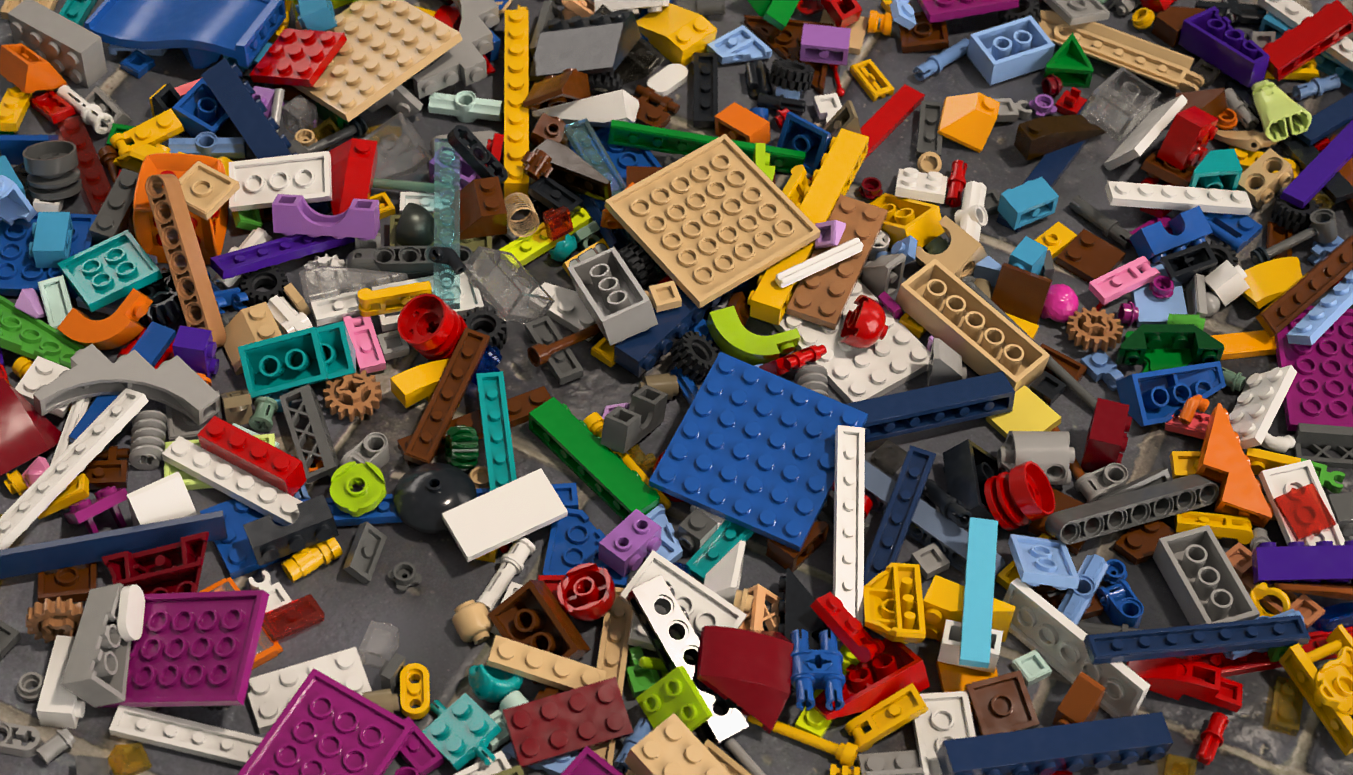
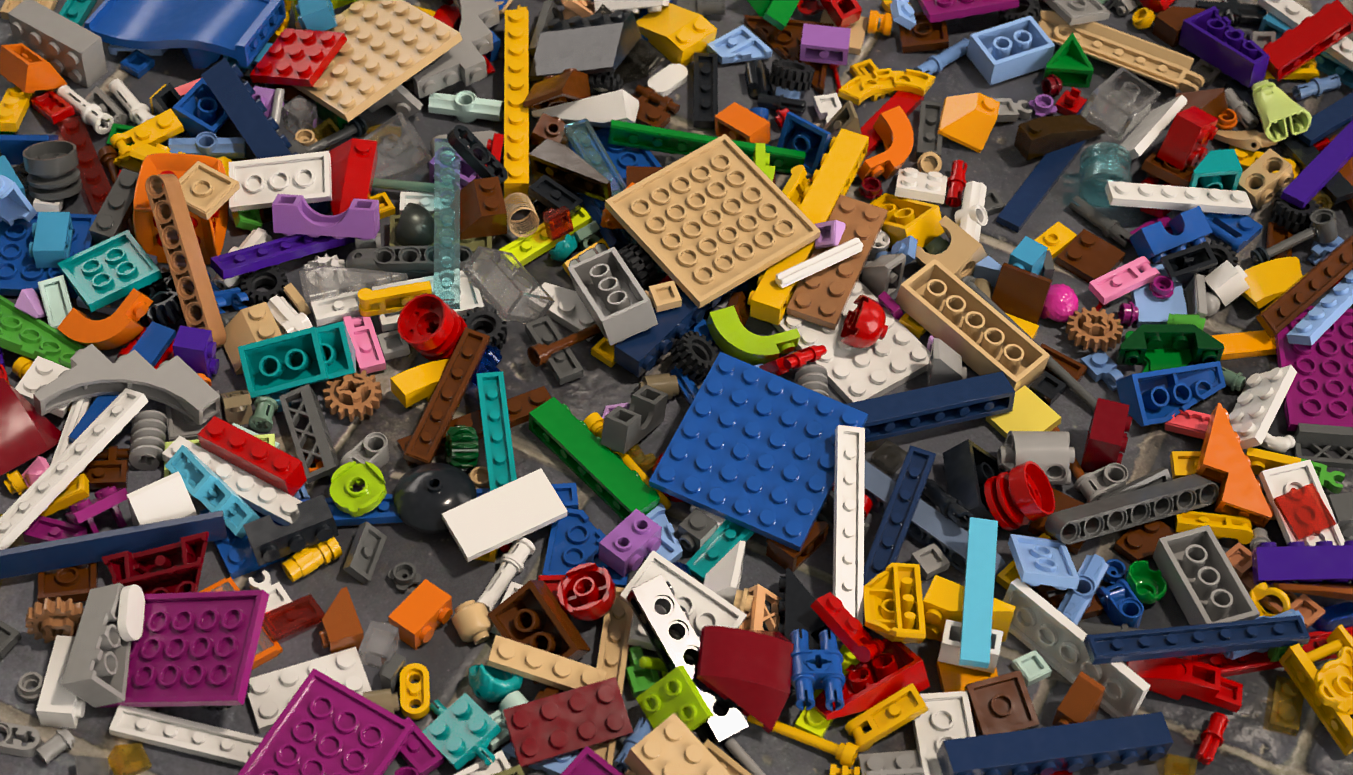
black arm [429,246,466,275] -> none
reddish brown gear [521,149,553,180] -> none
dark azure brick [997,177,1059,230] -> none
orange arm [1178,394,1210,425] -> none
none -> magenta plate [23,515,88,544]
none -> white pin [109,79,155,125]
none -> medium azure slope [165,445,260,539]
none -> dark orange slope [319,587,365,654]
none -> orange brick [388,579,453,650]
none -> yellow tile [838,68,935,106]
none -> orange arch [857,106,914,181]
none -> clear light blue wheel [1079,142,1132,208]
none -> green hair [1125,561,1167,604]

